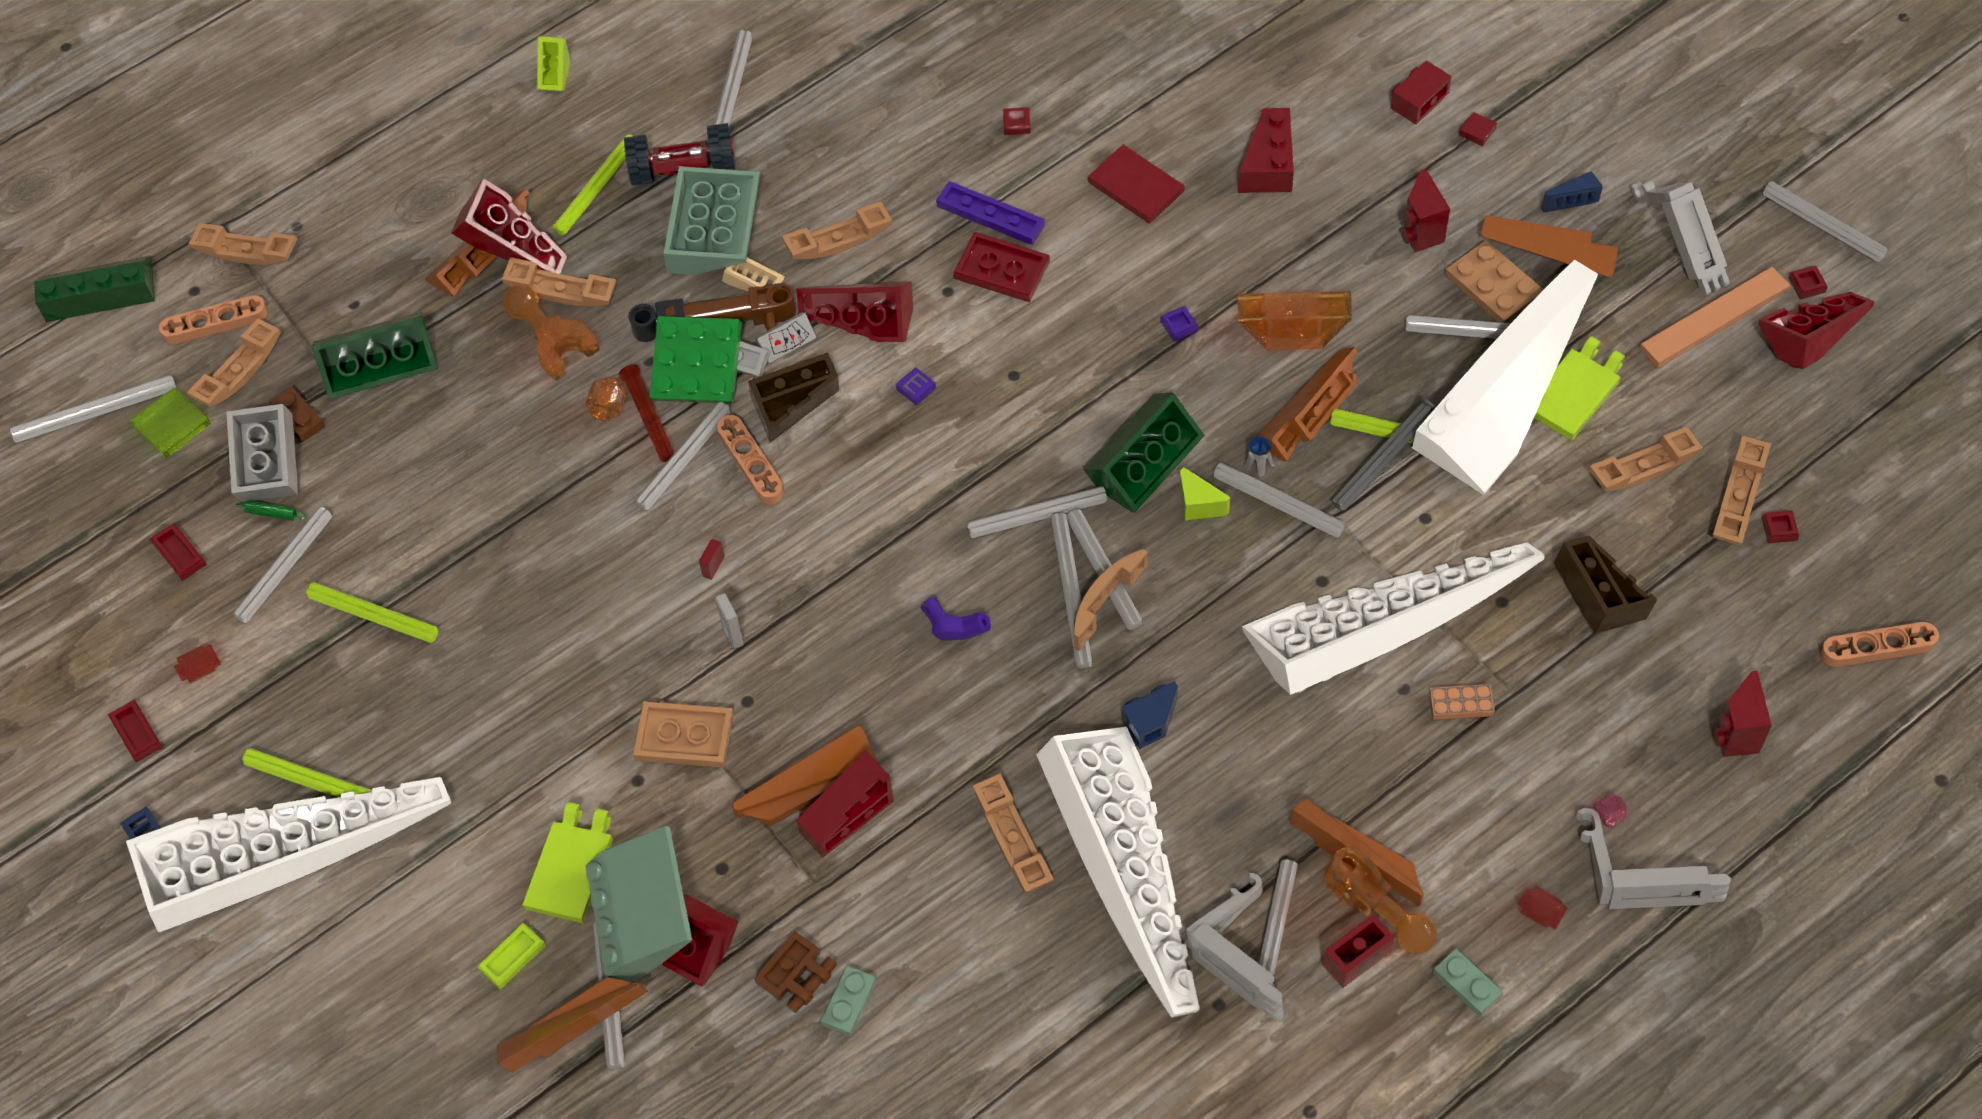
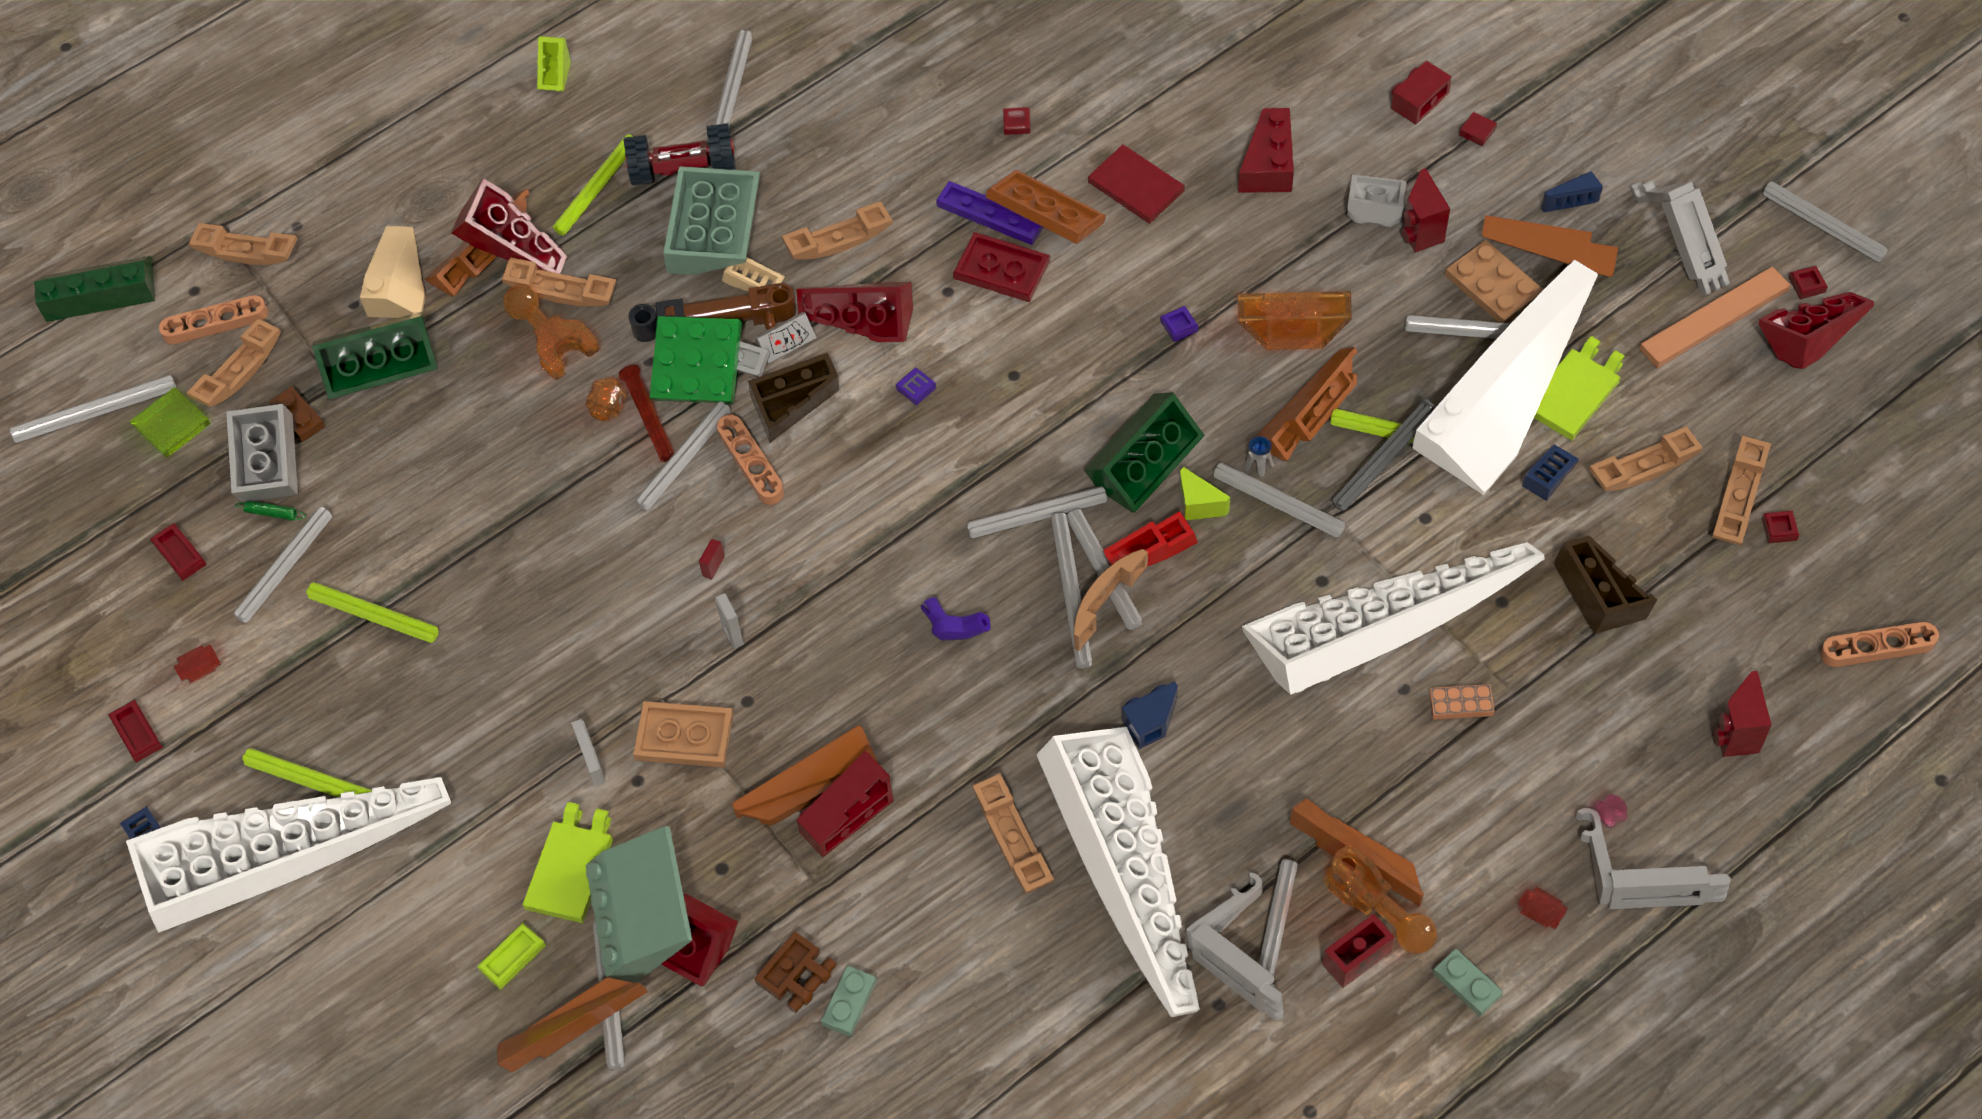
none -> tan wedge [360,226,426,318]
none -> light grey tile [571,719,605,786]
none -> dark orange tile [986,170,1106,244]
none -> red slope [1103,511,1198,566]
none -> light grey slope [1347,174,1406,227]
none -> dark blue slope [1522,444,1579,501]

